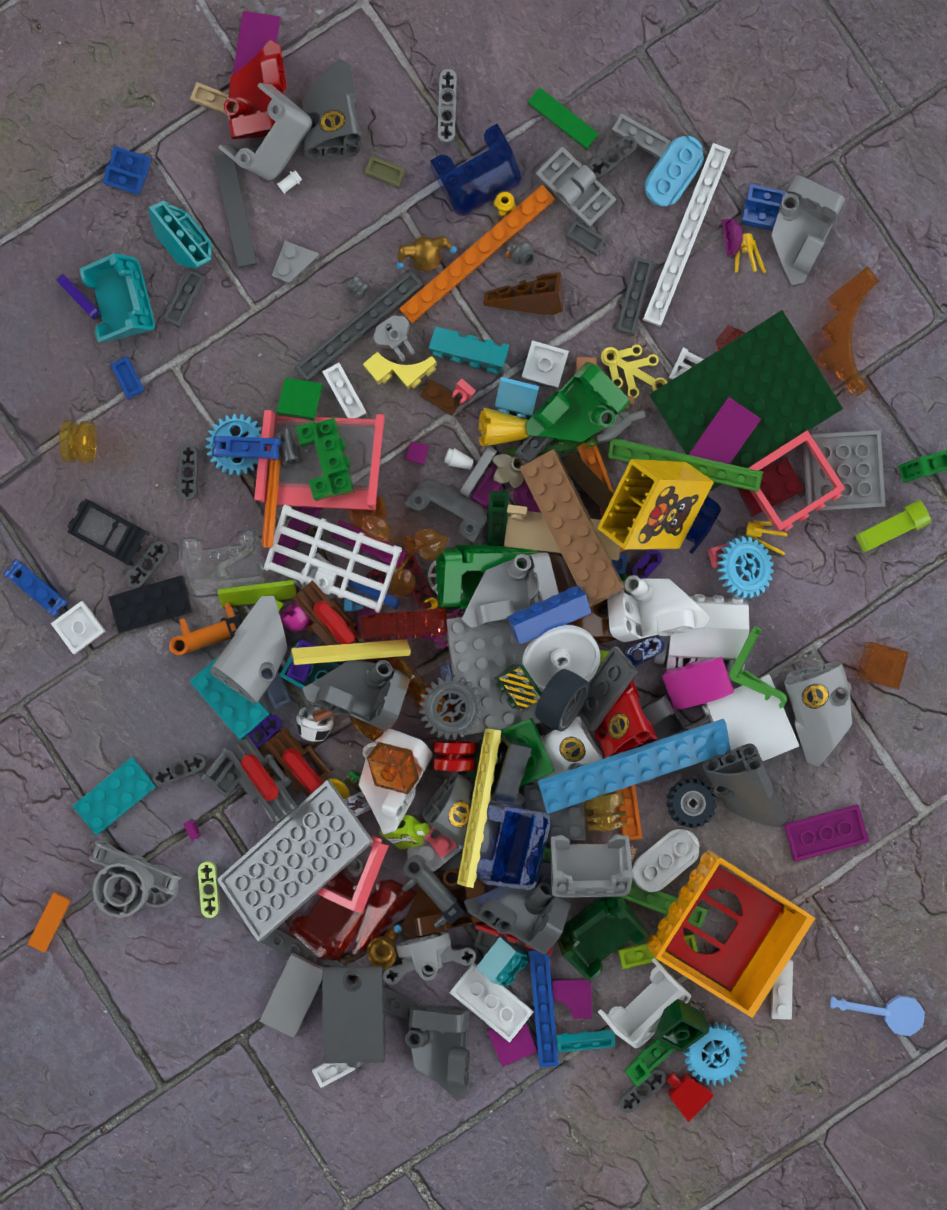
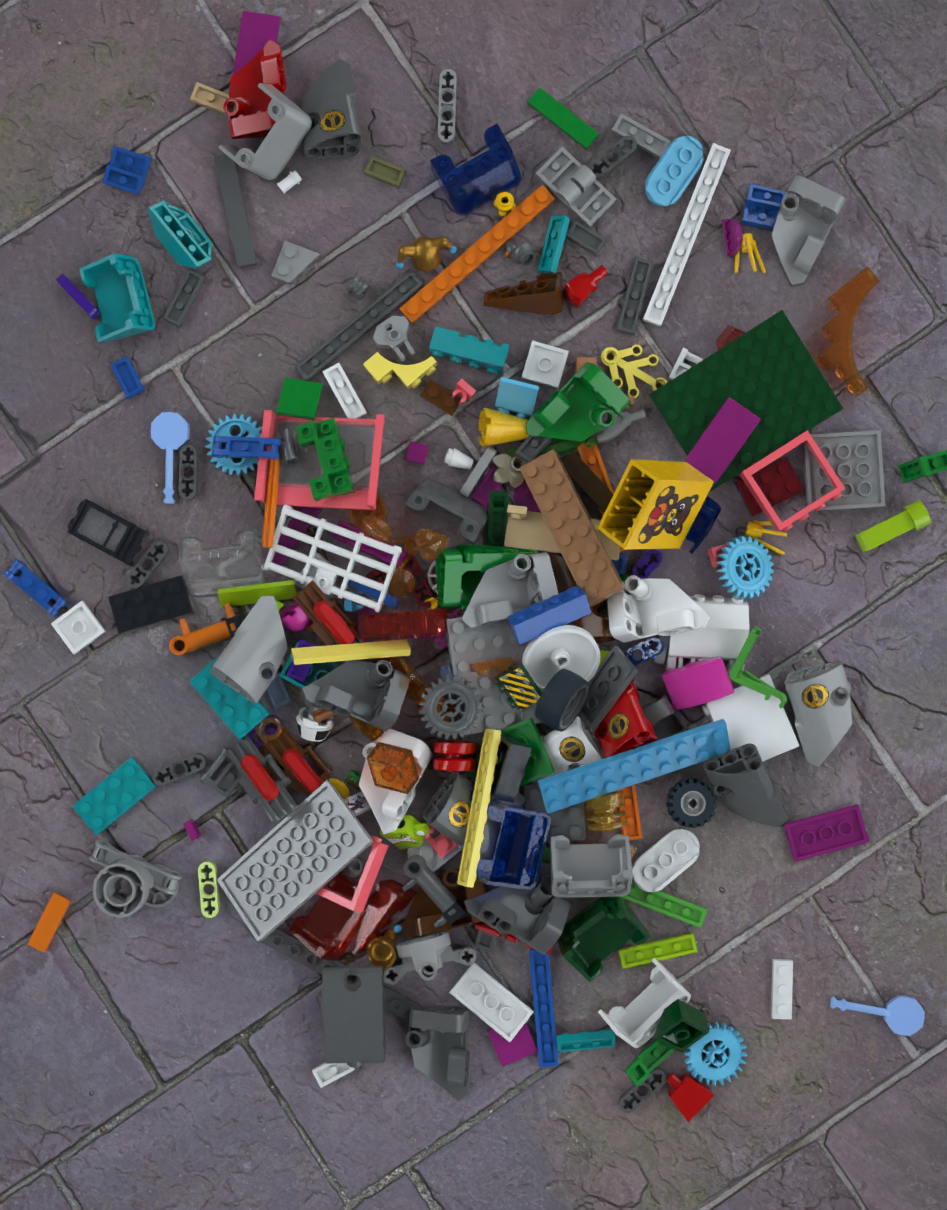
clear yellow wheel [59,420,97,463] -> none
light grey tile [260,953,323,1038] -> none
teal slope [476,937,529,987] -> none
magenta tile [552,978,592,1019] -> none
bright green tile [608,438,763,492] -> none
door [647,849,815,1018] -> none
clear orange brick [856,642,909,690] -> none
none -> light blue piece [151,412,190,504]
none -> clear orange piece [254,717,282,744]
none -> clear orange plate [470,657,513,675]
none -> teal plate [537,216,570,274]
none -> red piece [563,265,609,308]

